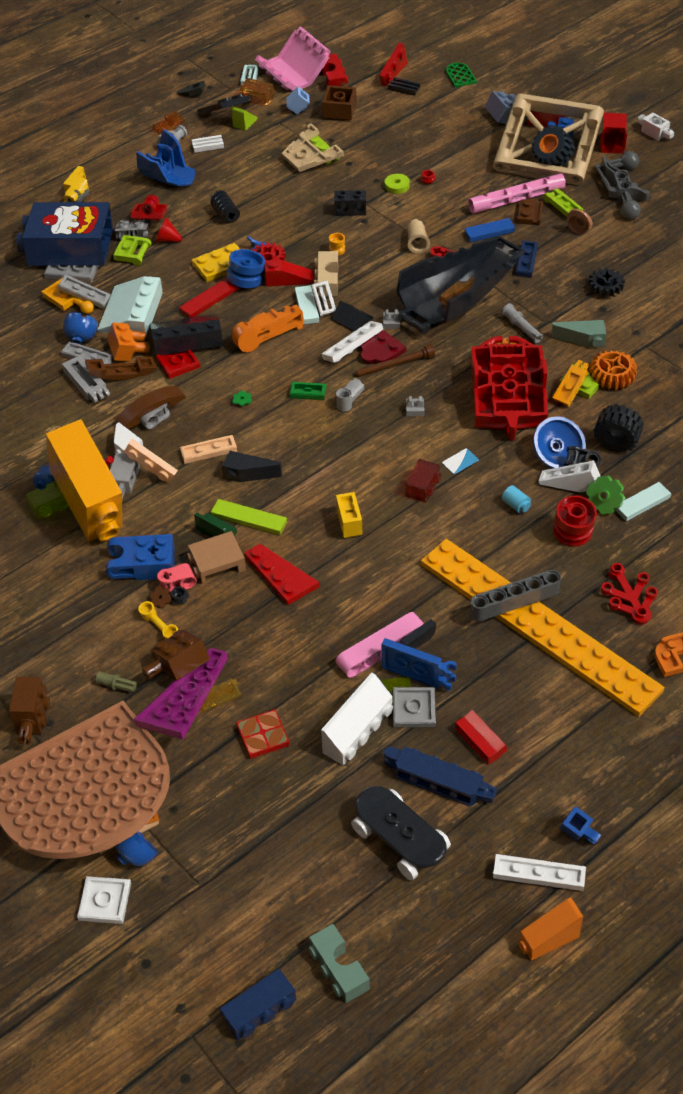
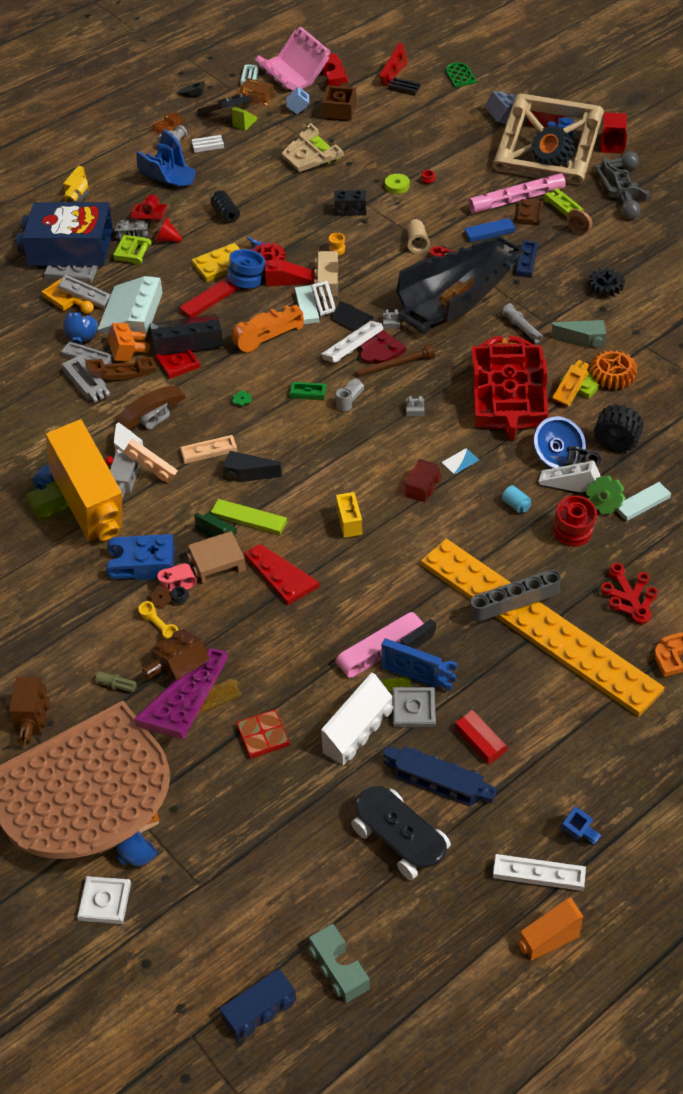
white piece [637,113,674,141] -> none

